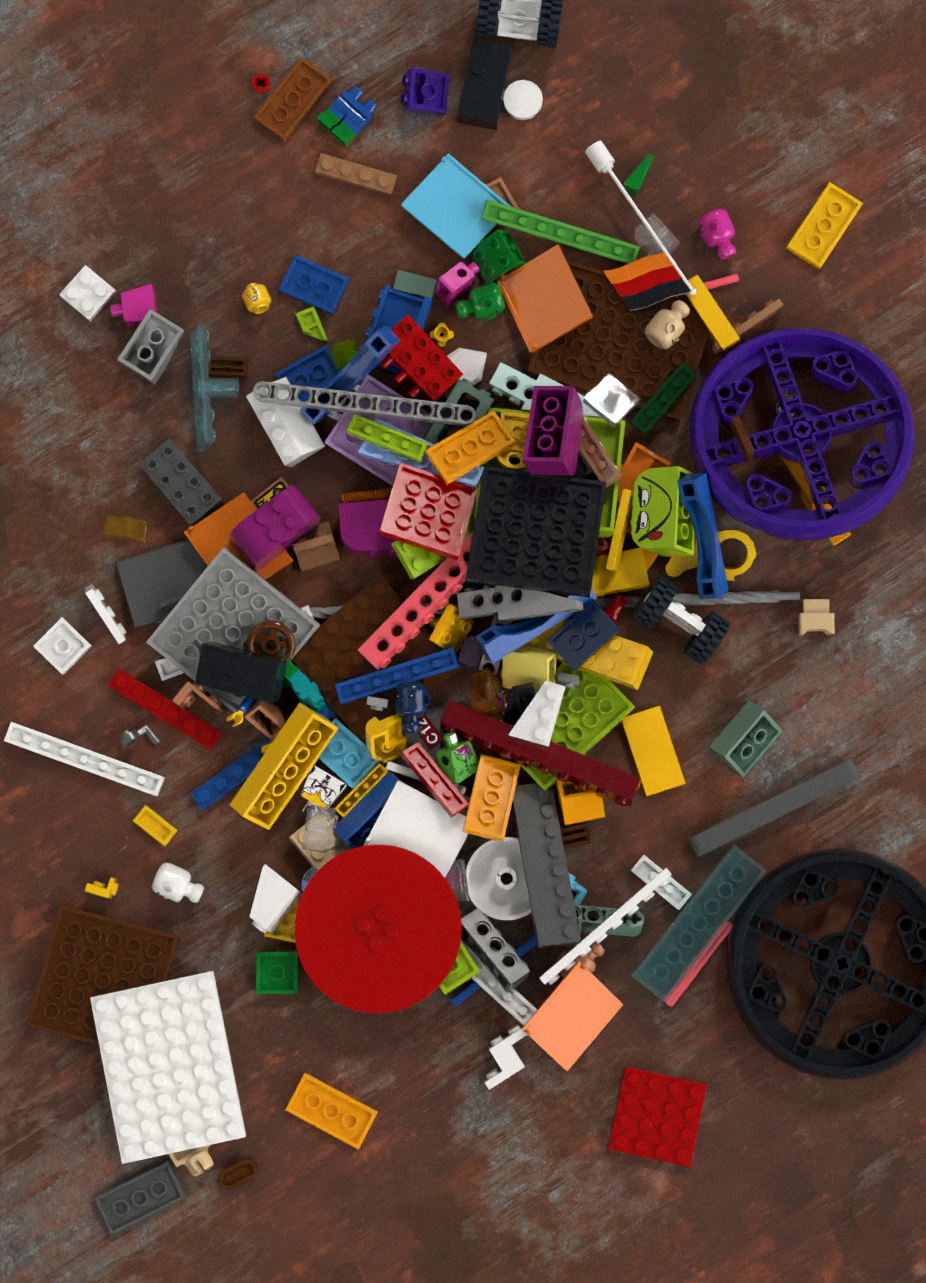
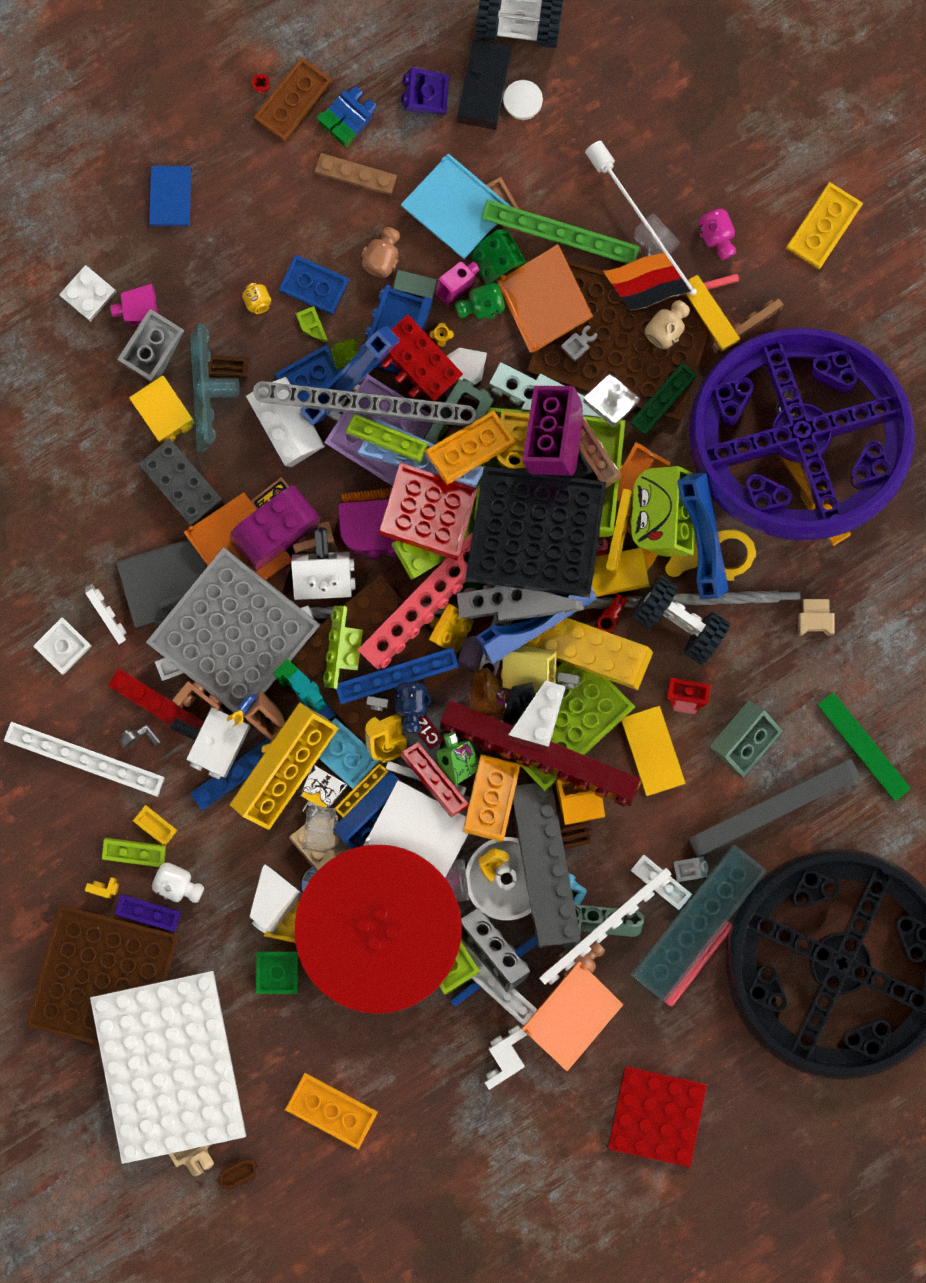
dark grey tile [93,1160,187,1236] -> none
clear yellow slope [103,515,147,542] -> none
black brick [195,641,288,703] -> none
reddish brown plate [246,620,295,660] -> none
dark blue tile [547,599,621,672] -> none
green slope [623,154,654,196] -> none
reddish brown tile [731,416,755,462] -> none
none -> lime plate [102,838,166,867]
none -> dark purple plate [115,894,181,932]
none -> yellow slope [129,375,195,445]
none -> blue tile [149,166,192,227]
none -> white piece [171,707,251,779]
none -> white piece [291,527,356,600]
none -> lime bracket [323,606,363,689]
none -> nougat piece [361,227,400,278]
none -> yellow plate [478,848,510,883]
none -> light grey plate [561,325,597,362]
none -> red slope [667,678,711,715]
none -> light grey bracket [674,857,708,882]
none -> green tile [817,692,911,802]

